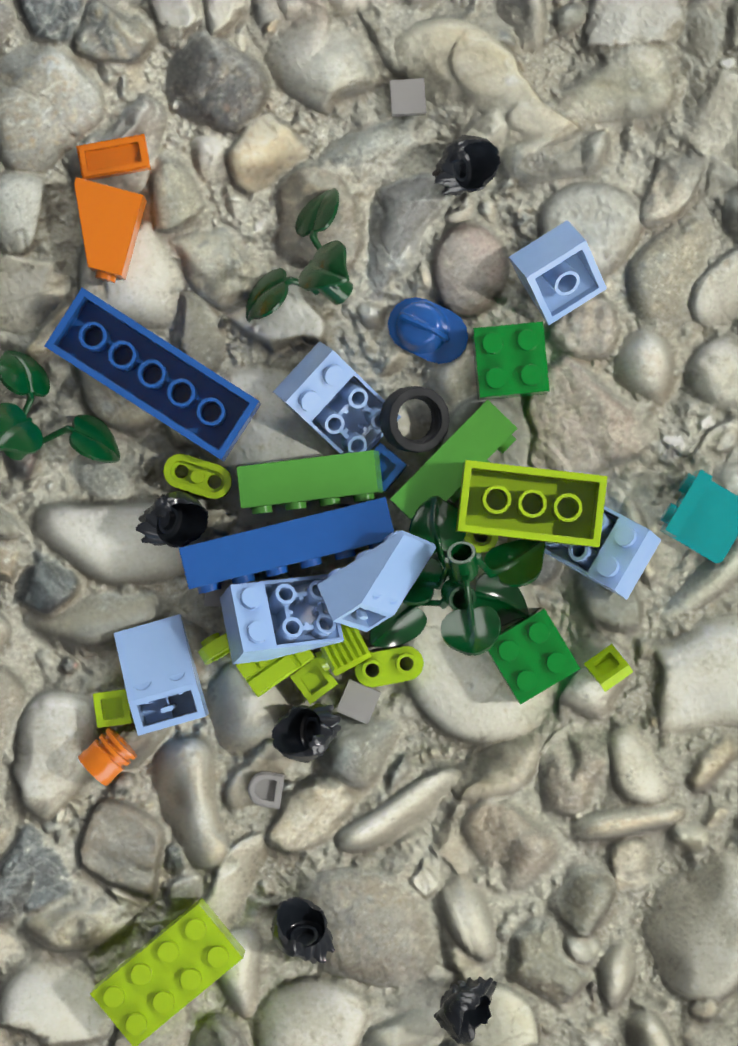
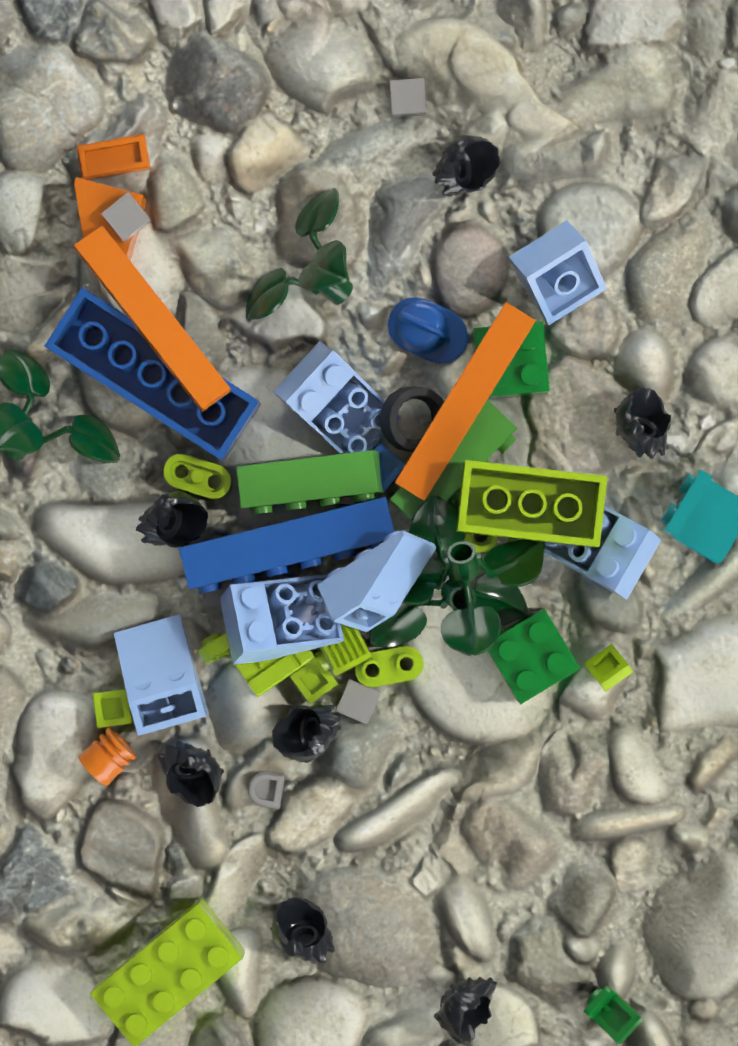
none -> orange tile [74,226,231,412]
none -> light grey tile [101,192,151,243]
none -> black hair [157,741,224,807]
none -> orange tile [395,302,536,501]
none -> green bracket [583,986,644,1045]
none -> black hair [614,387,672,459]

